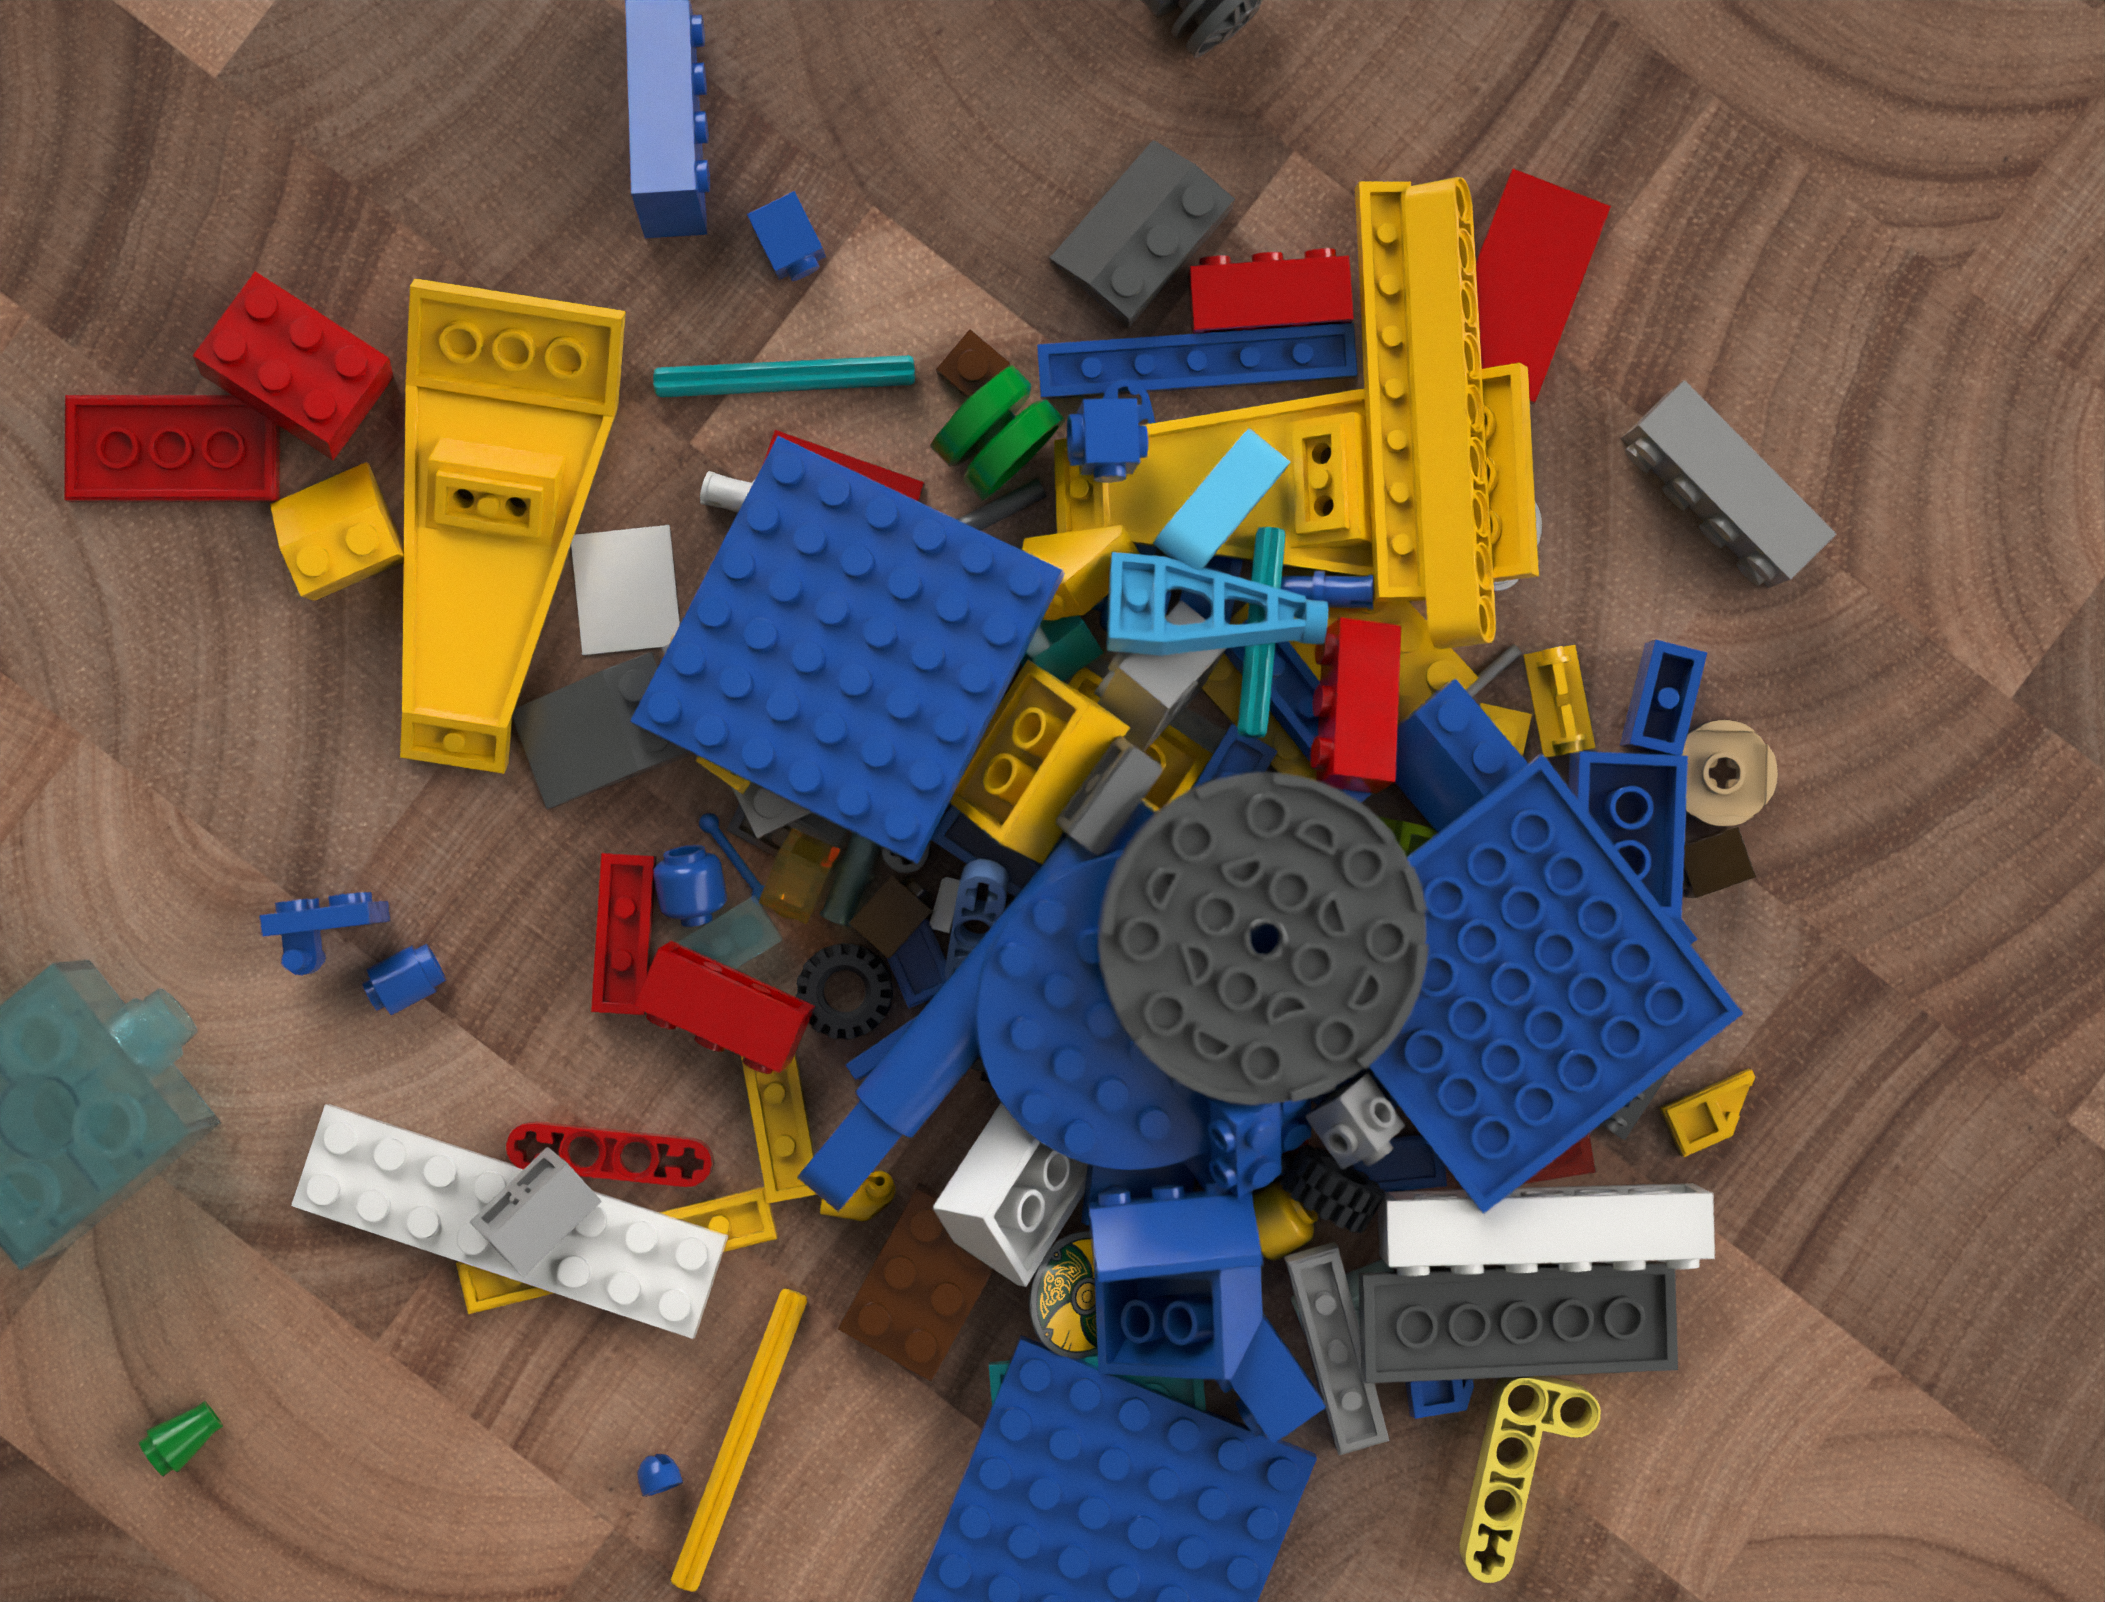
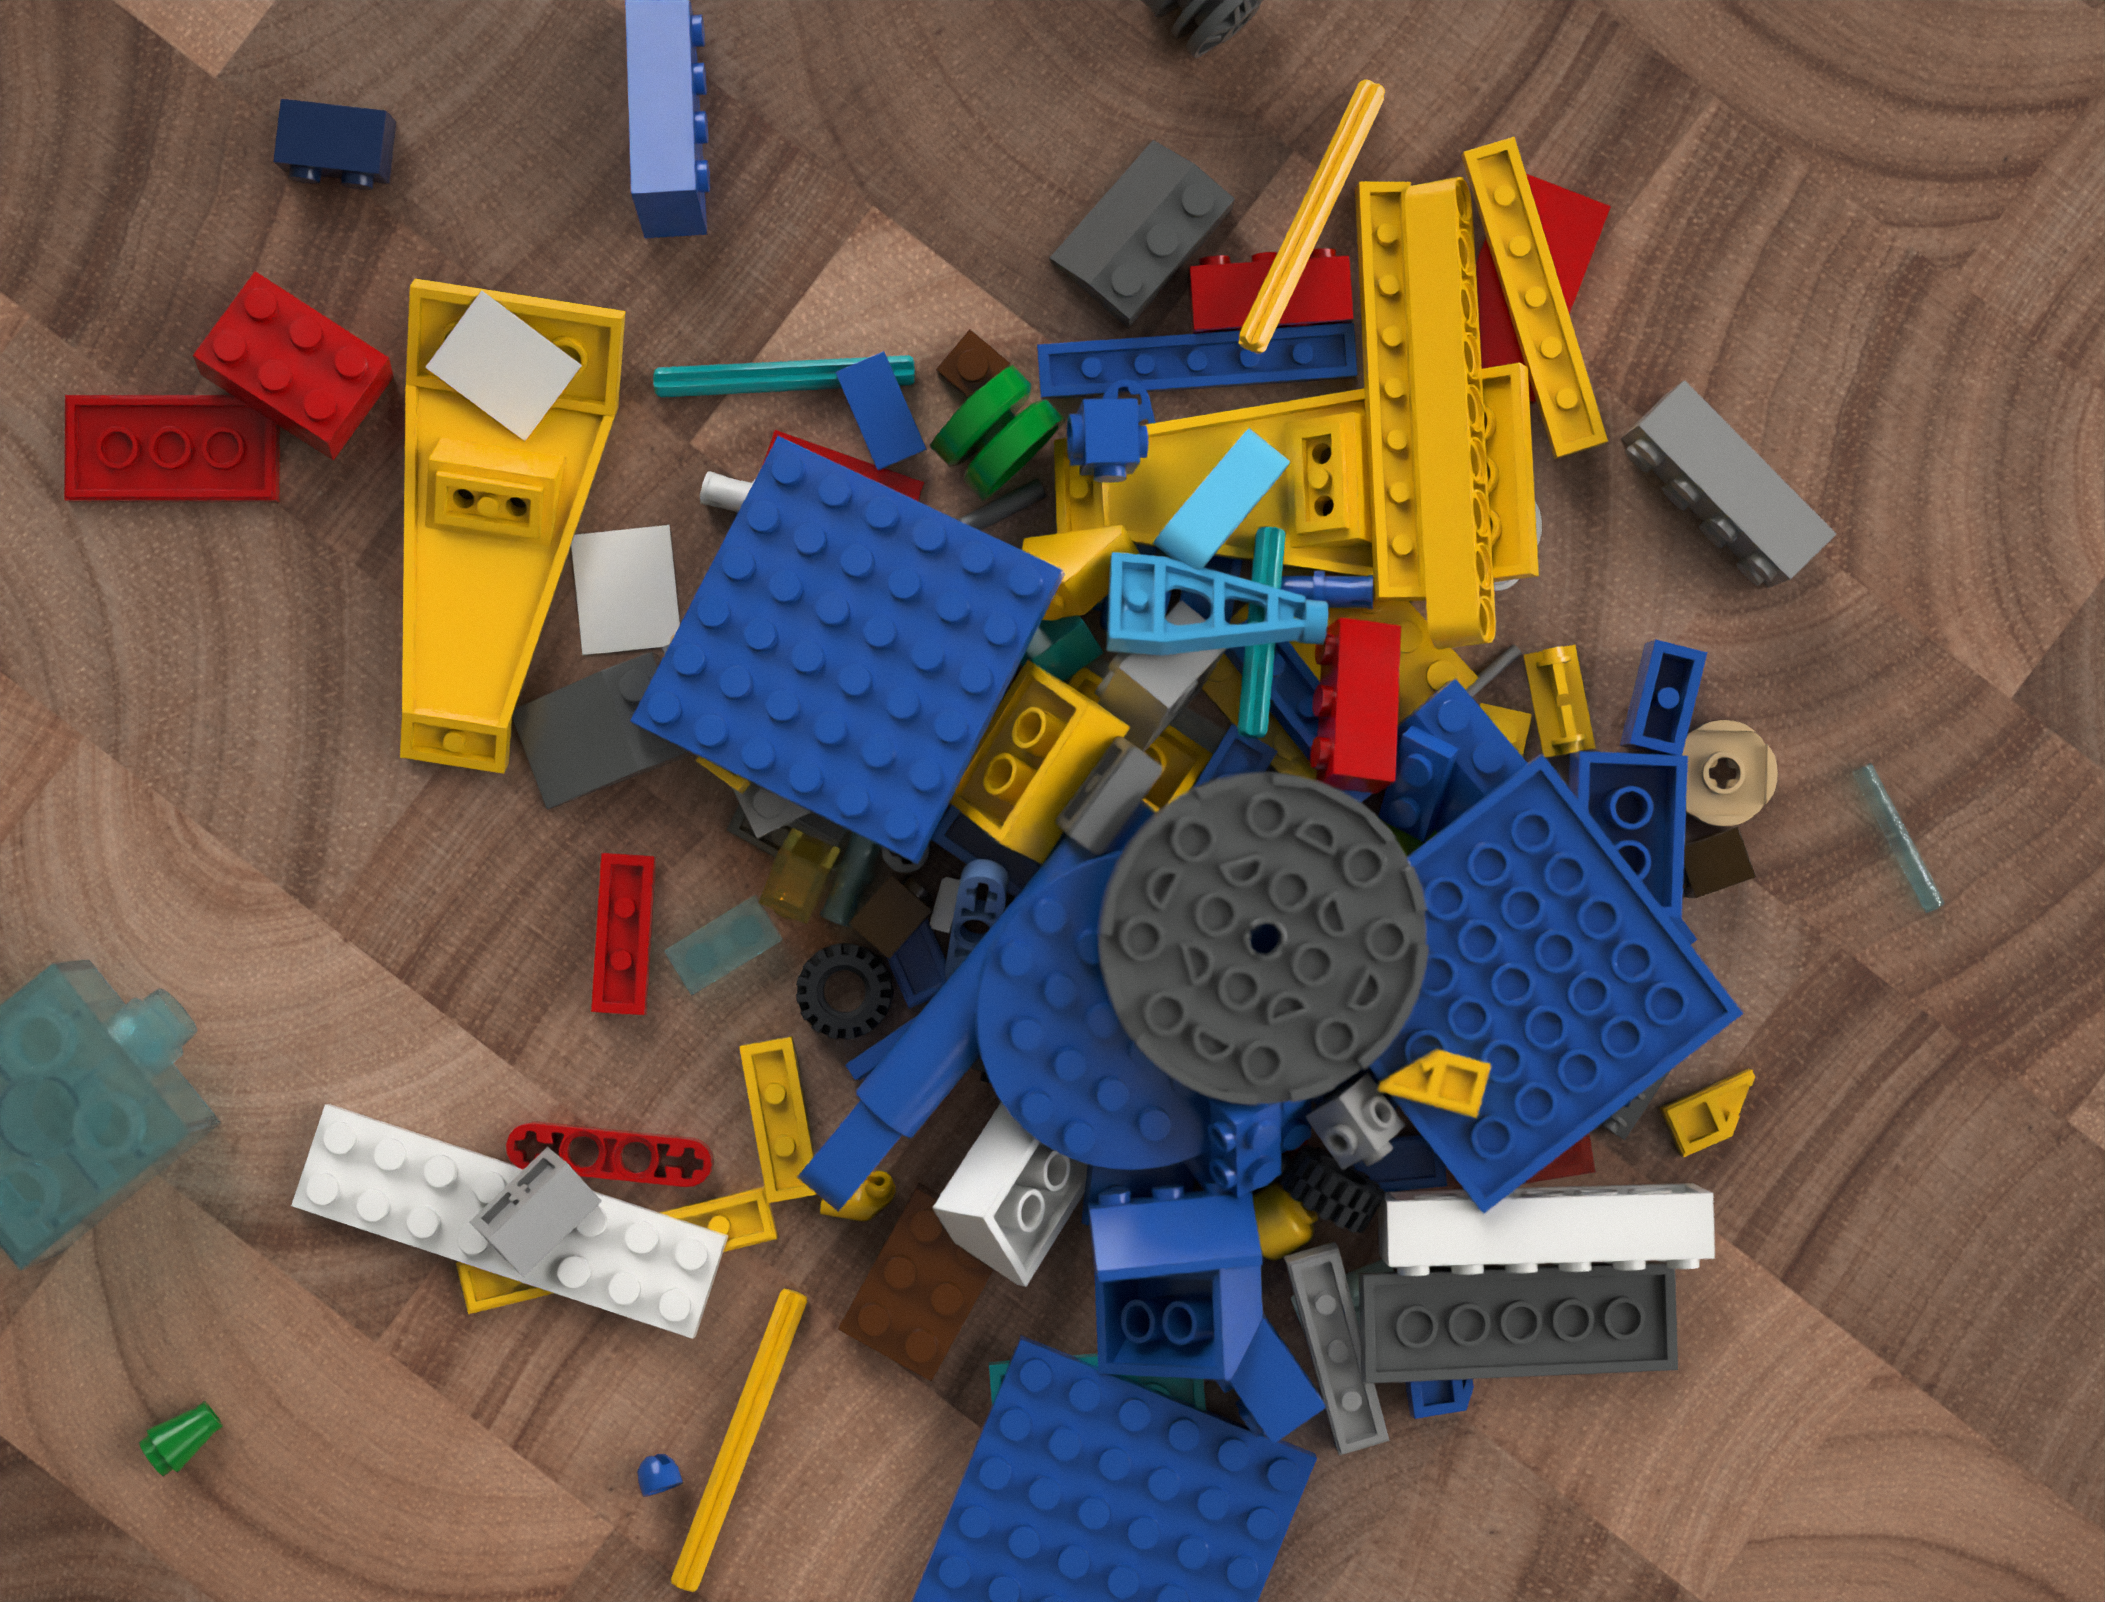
blue plate [260,892,390,975] -> none
yellow slope [270,462,404,601] -> none
blue brick [362,943,446,1015] -> none
red brick [634,940,815,1074] -> none
blue head [653,845,727,927] -> none
blue hinge [699,813,773,906] -> none
blue brick [747,191,826,281] -> none
shield [1029,1231,1098,1359] -> none
light yellow beam [1459,1376,1601,1583] -> none
none -> dark blue brick [273,99,396,190]
none -> white sticker [425,290,582,441]
none -> blue tile [835,351,927,471]
none -> yellow axle [1239,79,1385,354]
none -> yellow tile [1377,1049,1491,1118]
none -> blue plate [1378,725,1459,842]
none -> yellow plate [1461,136,1608,459]
none -> clear light blue bar [1852,763,1945,913]

